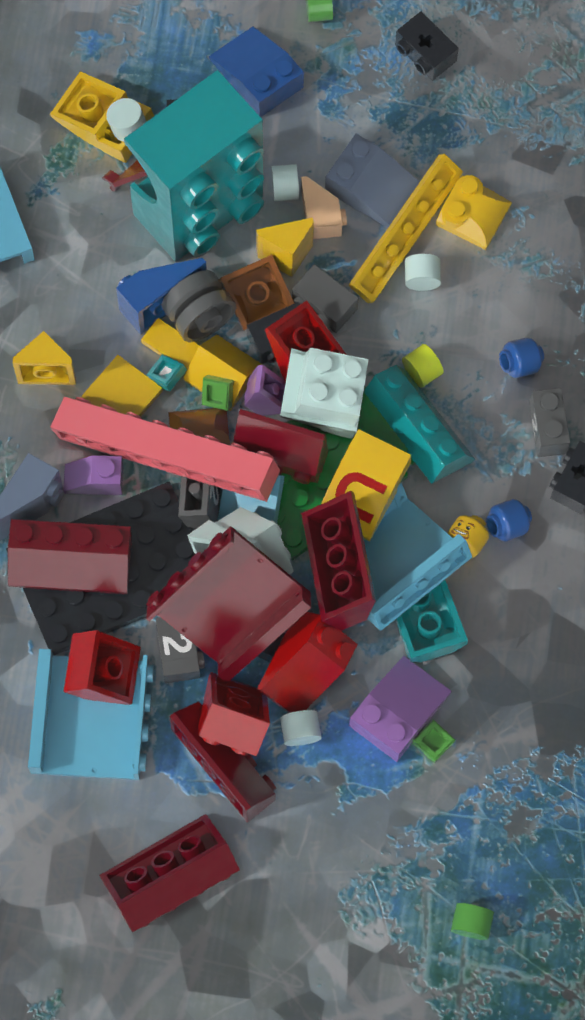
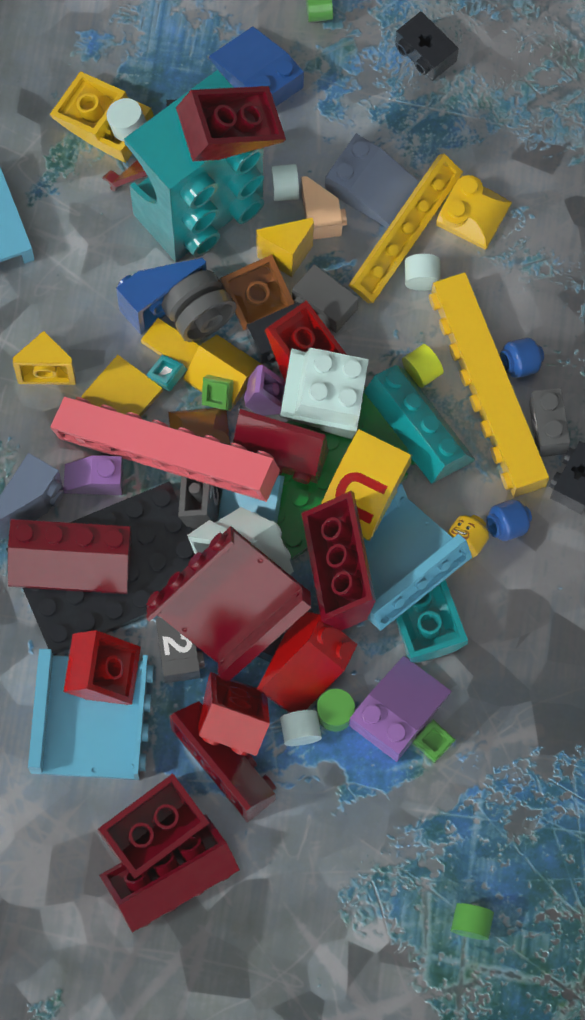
none -> dark red slope [97,773,209,879]
none -> dark red slope [176,86,286,162]
none -> bright green piece [317,689,355,732]
none -> yellow brick [429,272,549,498]

